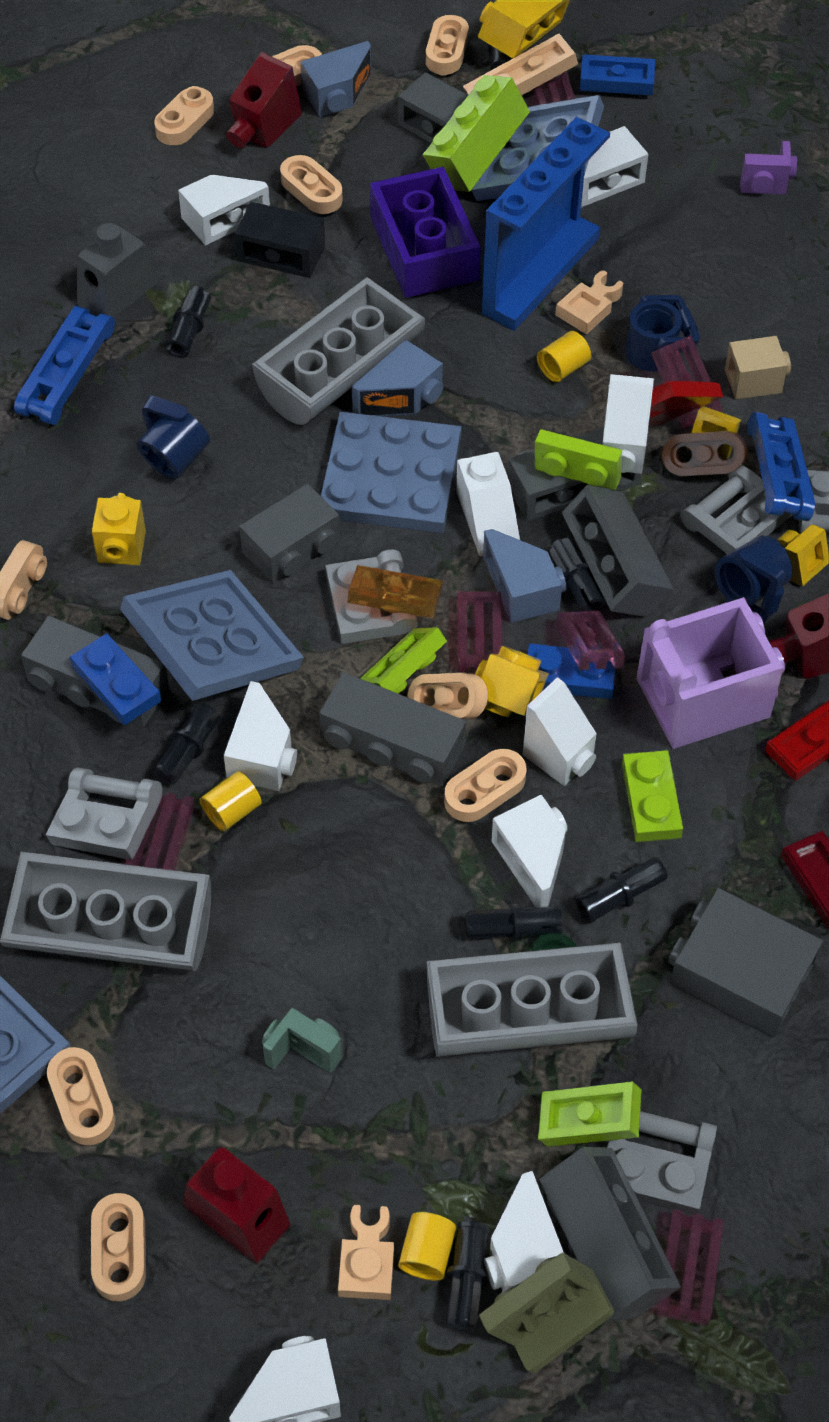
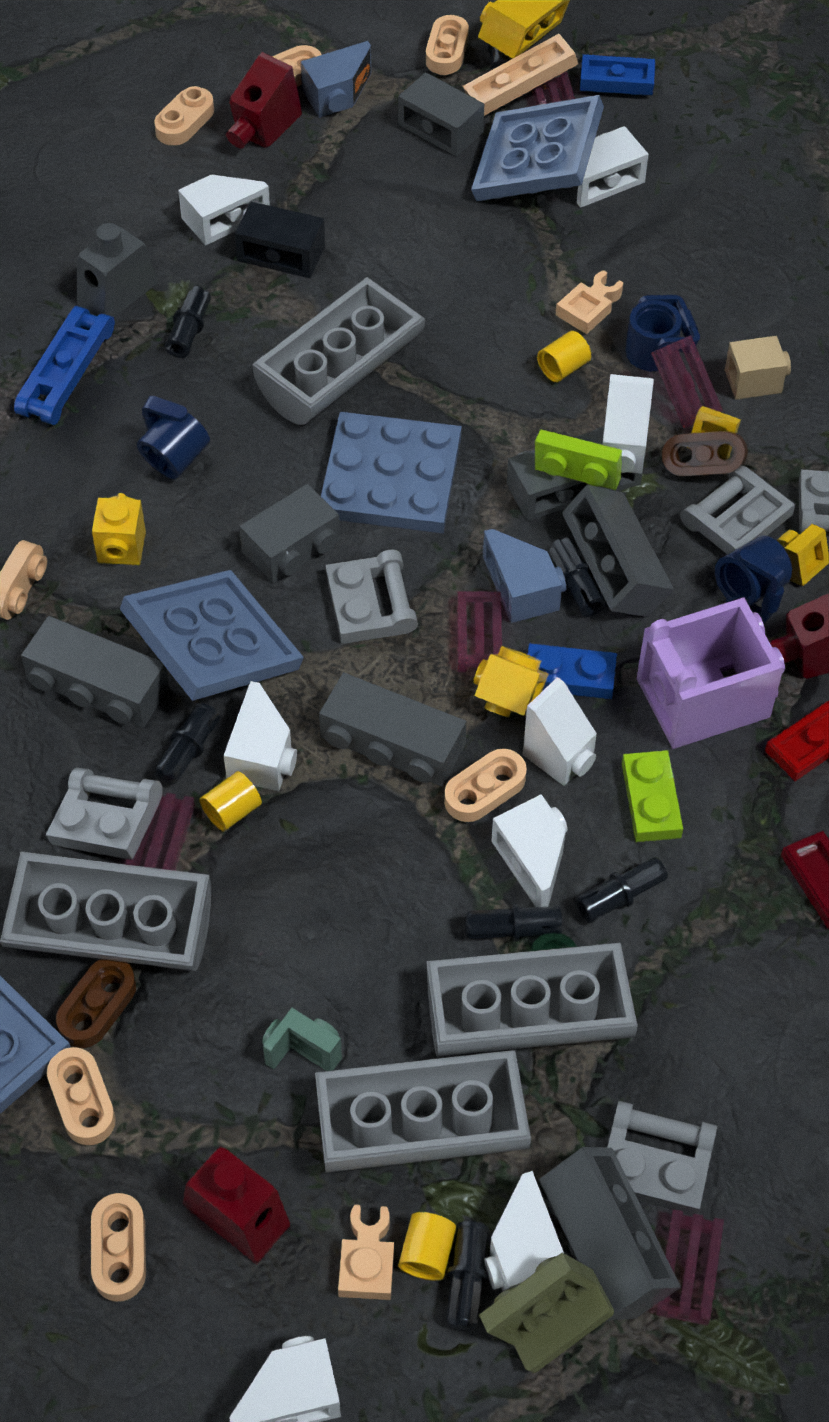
blue plate [70,633,161,726] -> none
light nougat plate [280,155,343,214] -> none
clear orange plate [347,565,443,619] -> none
sand blue slope [352,339,443,416] -> none
lime plate [360,627,447,694] -> none
dark purple brick [370,167,481,298] -> none
light nougat plate [407,673,488,719] -> none
lime brick [423,75,530,192] -> none
white slope [456,452,520,556] -> none
blue panel [482,116,610,331] -> none
lime plate [538,1082,642,1147] -> none
clear pink tile [557,611,625,670] -> none
red tile [649,381,723,425] -> none
dark grey brick [668,888,823,1038] -> none
medium lavender bracket [740,141,797,195] -> none
blue plate [747,411,815,521] -> none
none -> reddish brown plate [56,959,136,1048]
none -> light grey brick [315,1050,531,1173]

